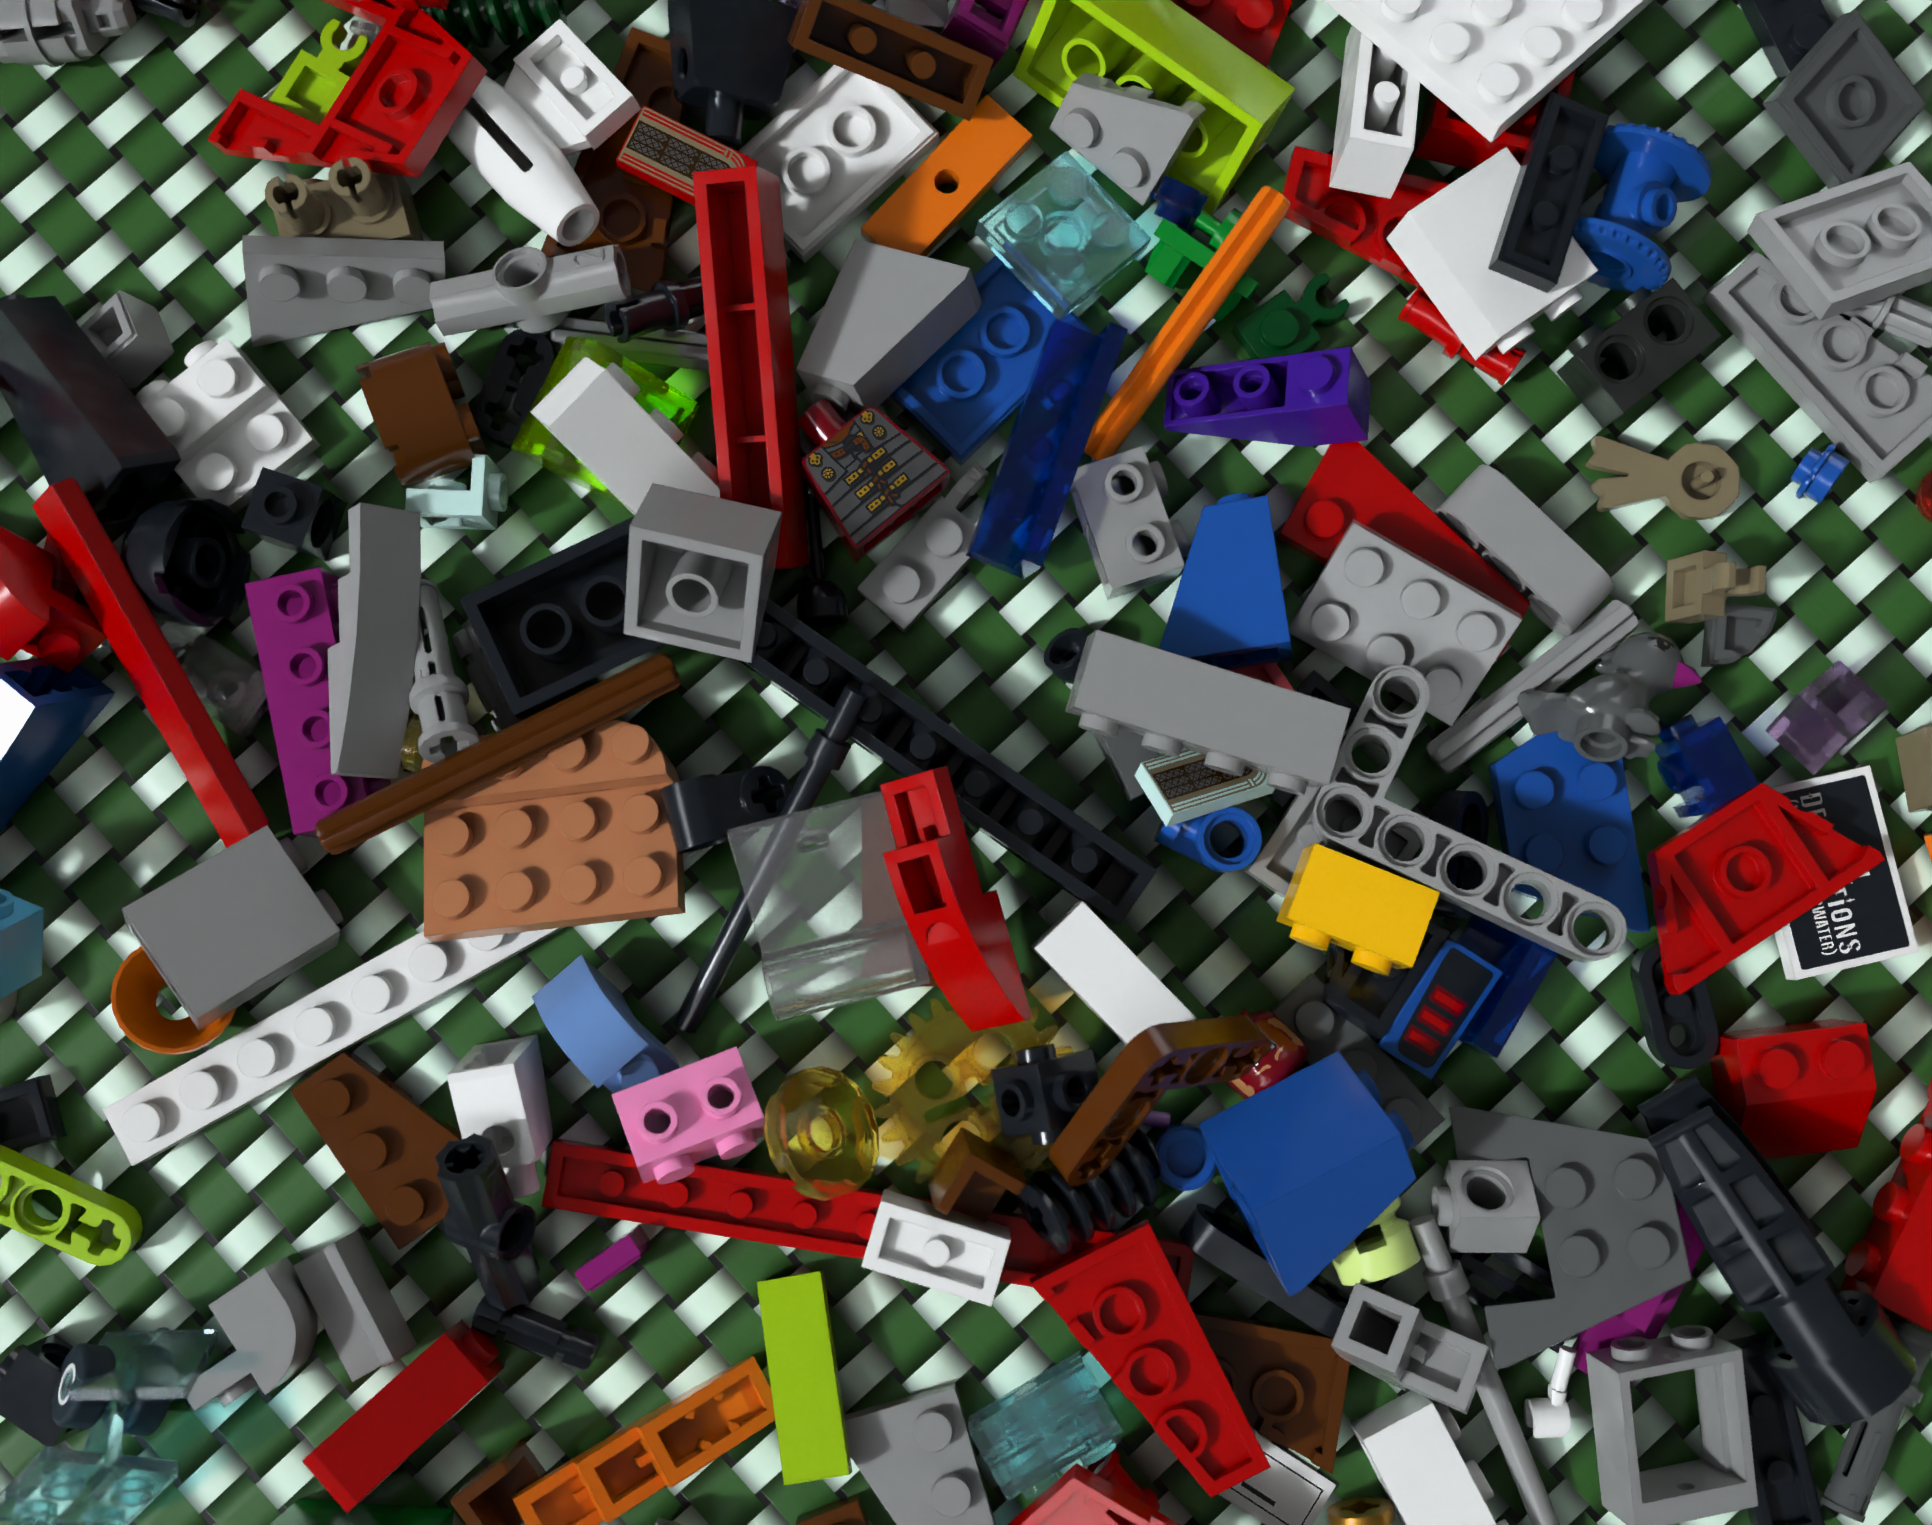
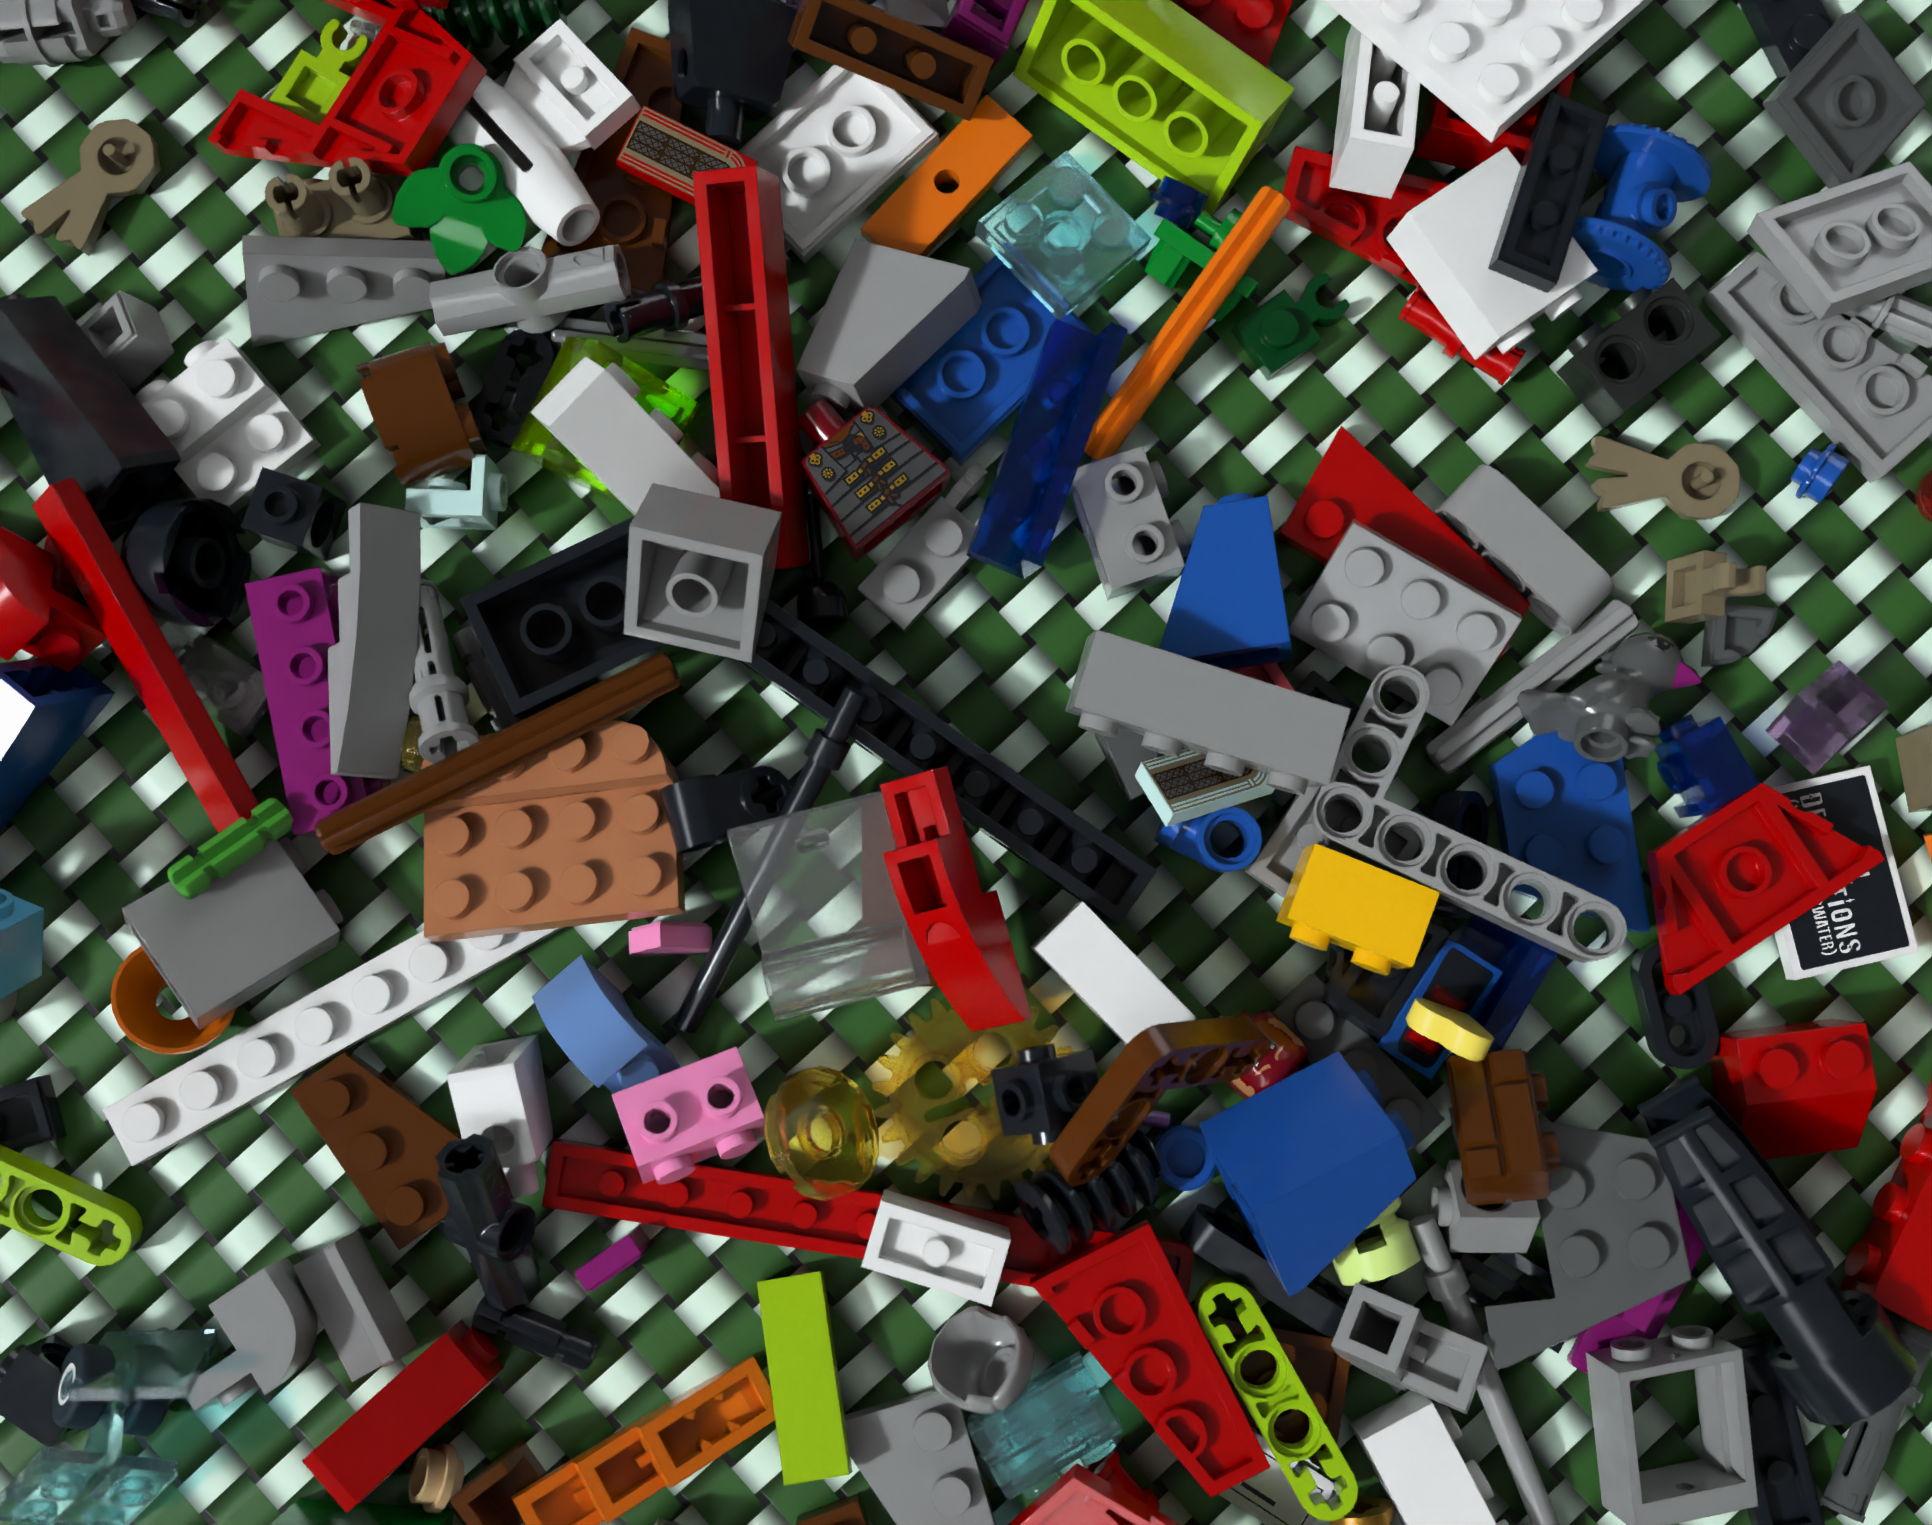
reddish brown panel [927,1127,1027,1222] -> none
black hinge [1044,628,1088,684] -> none
light grey wing [1049,73,1206,206] -> none
dark purple slope [1163,347,1371,447] -> none
white hand [1524,1345,1577,1438] -> none
none -> dark tan piece [21,119,161,255]
none -> bright green axle [167,798,294,900]
none -> green plate [392,144,526,275]
none -> tan plate [408,1443,464,1514]
none -> bright pink tile [628,921,713,957]
none -> light grey hair [928,1306,1035,1415]
none -> lime beam [1194,1276,1358,1521]
none -> light yellow tile [1405,997,1495,1062]
none -> reddish brown brick [1445,1048,1561,1206]

